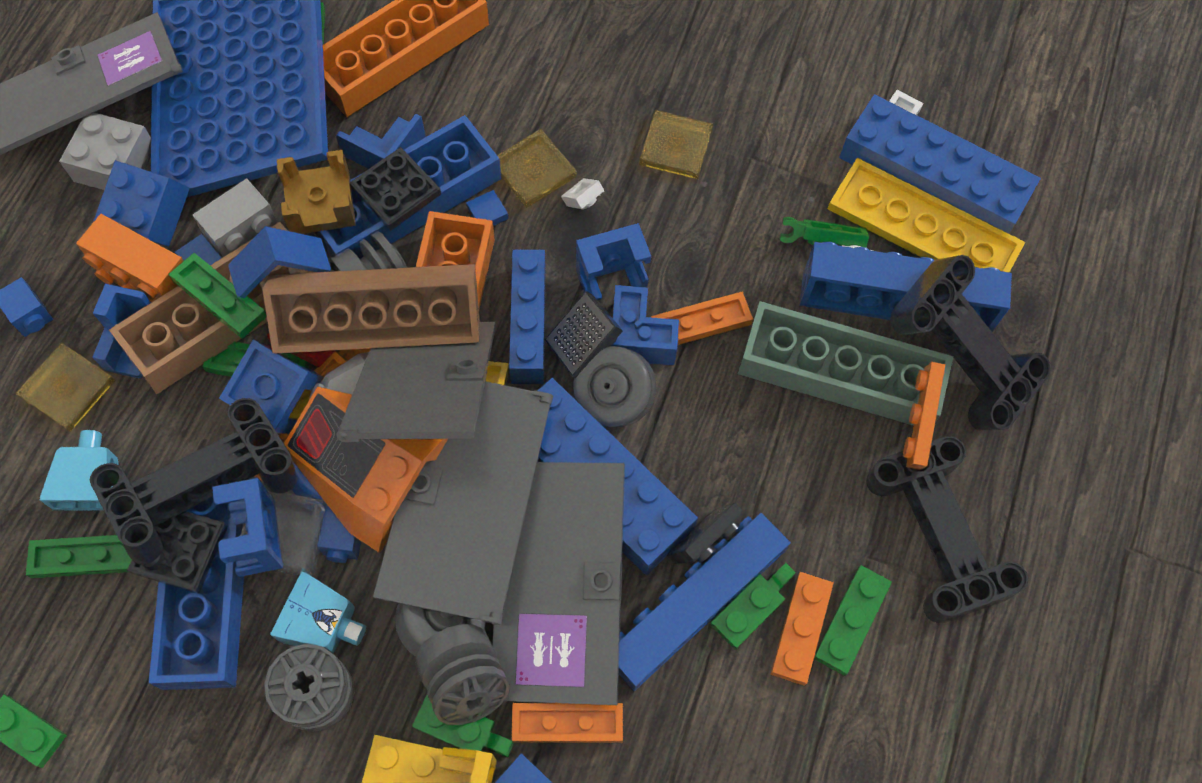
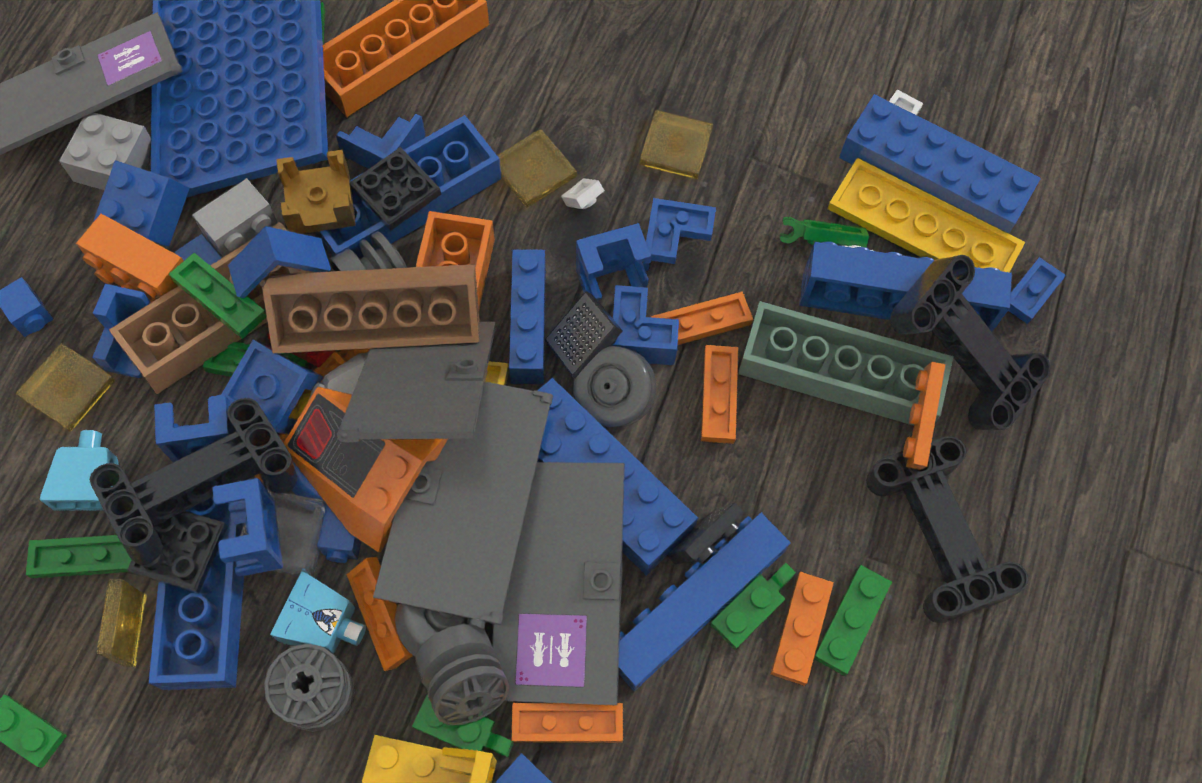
blue tile [466,190,508,226] -> none
none -> clear yellow plate [97,579,147,667]
none -> blue panel [154,394,234,462]
none -> orange plate [346,557,413,671]
none -> blue panel [643,198,716,271]
none -> orange plate [701,345,738,444]
none -> blue plate [1008,257,1066,324]

